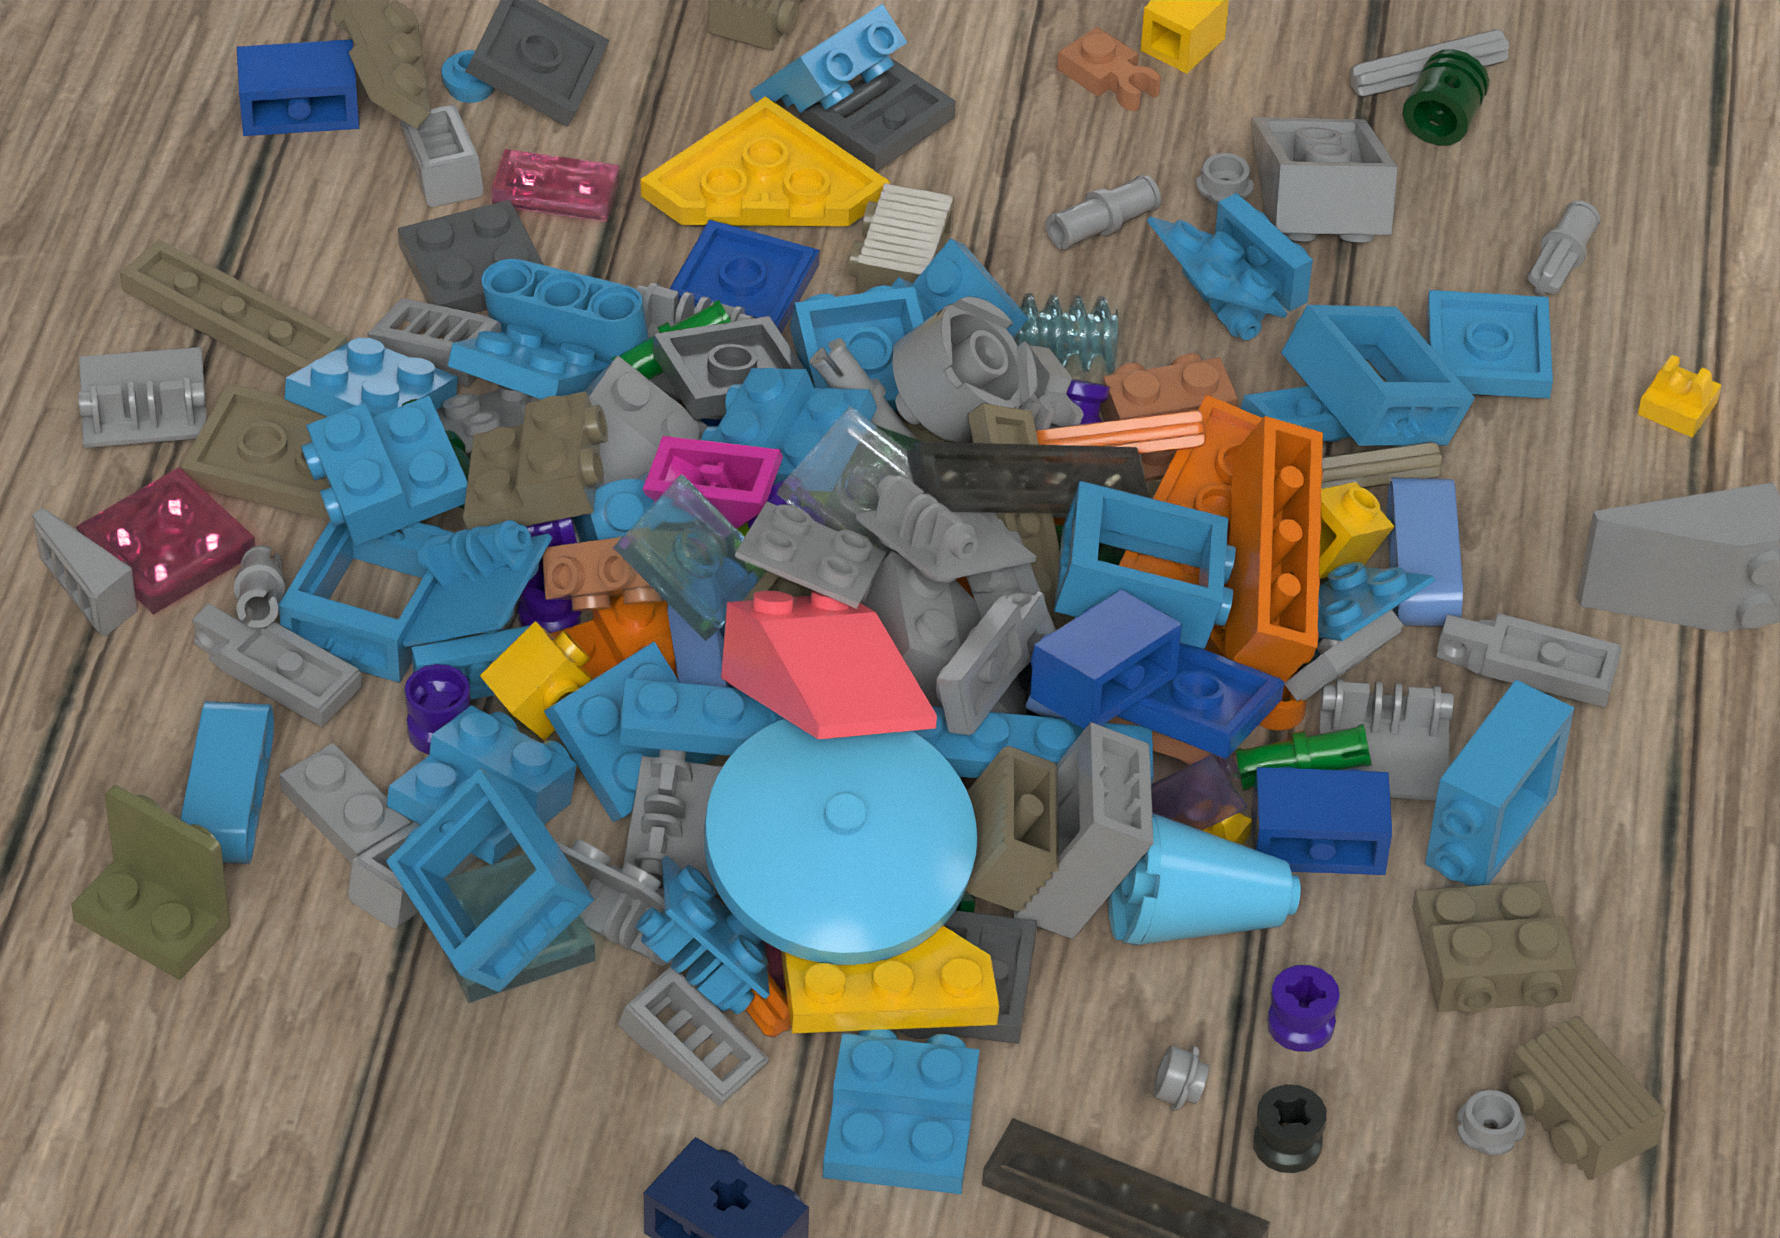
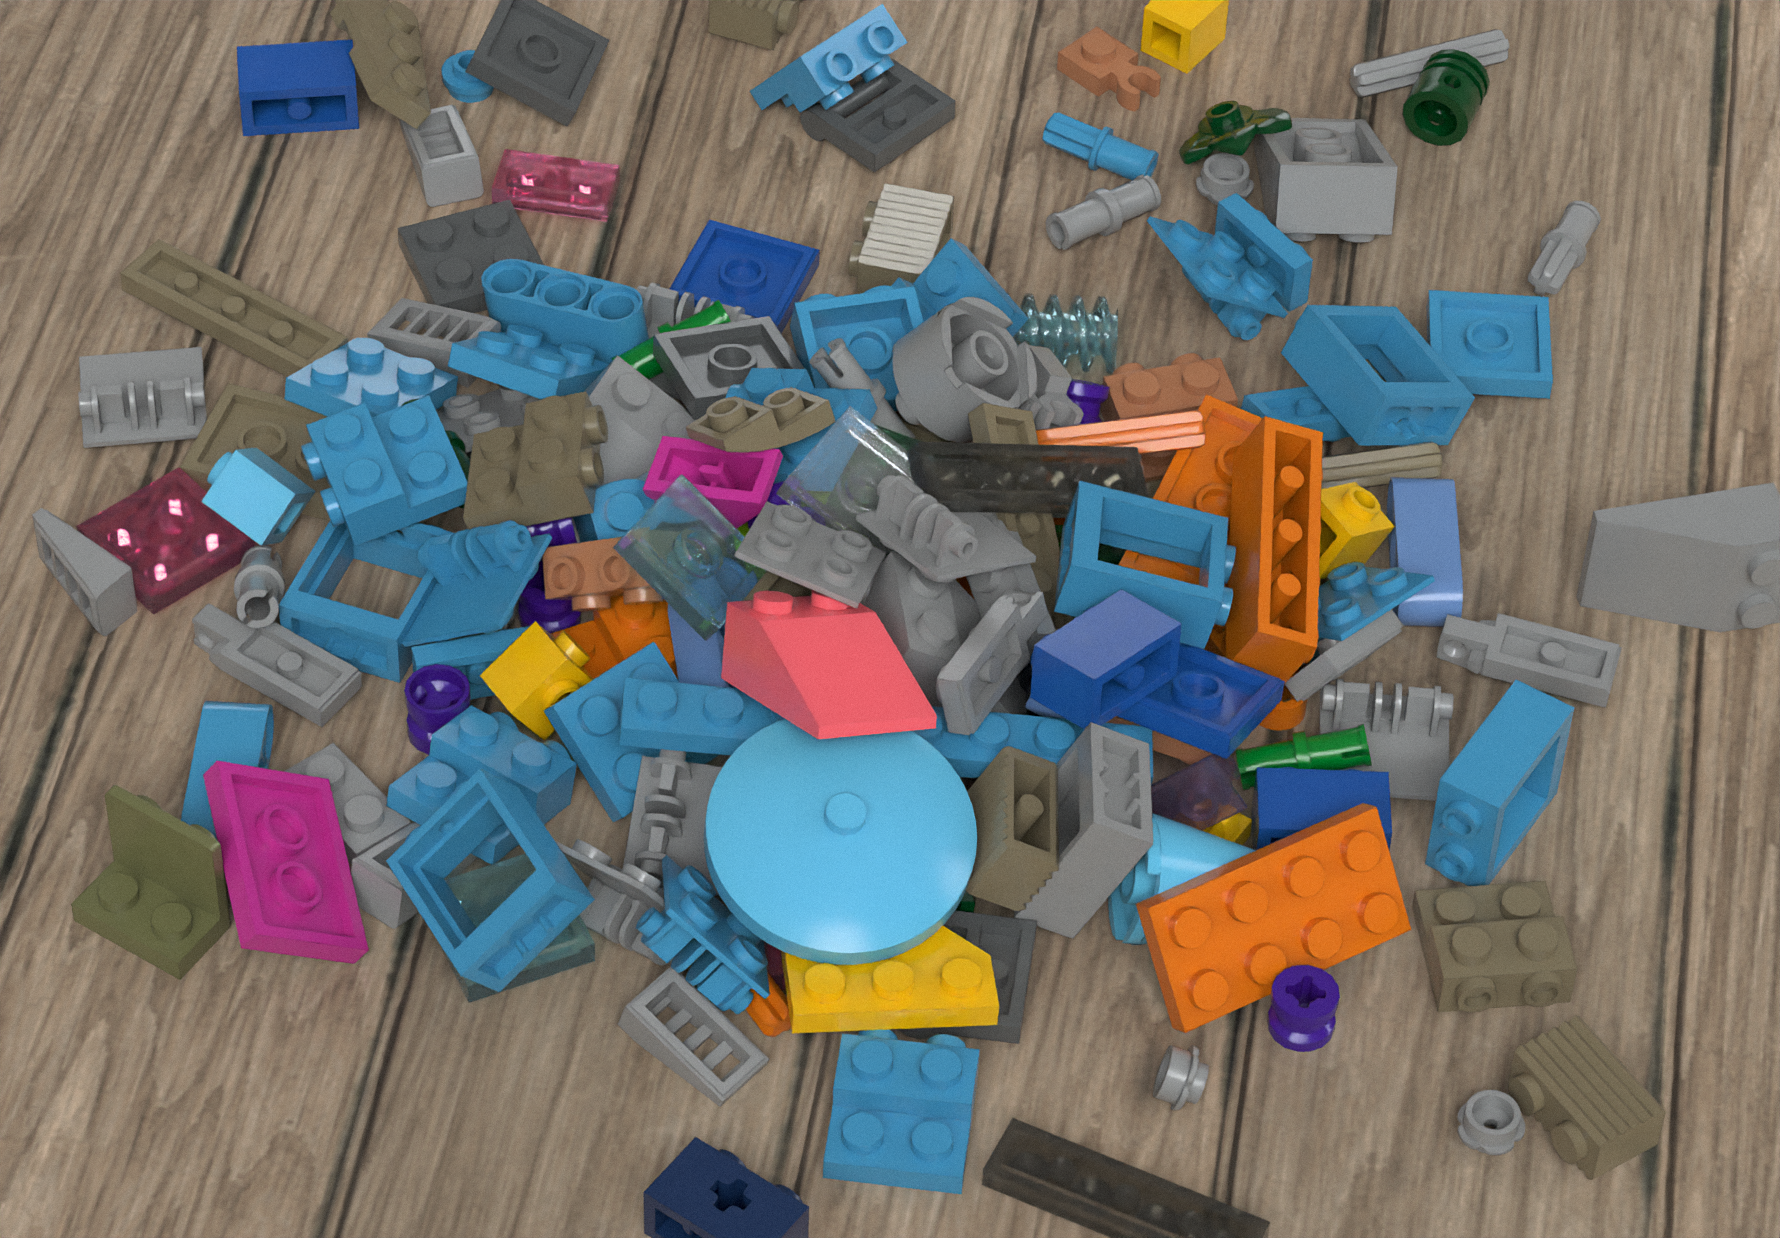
yellow plate [640,96,890,226] -> none
pearl dark grey wheel [1253,1084,1327,1173] -> none
yellow tile [1638,355,1722,438] -> none
none -> medium azure brick [201,448,316,546]
none -> dark pink plate [203,760,369,964]
none -> dark tan slope [686,387,836,453]
none -> dark azure axle [1042,112,1159,180]
none -> orange plate [1136,803,1411,1033]
none -> dark green plate [1179,101,1292,165]

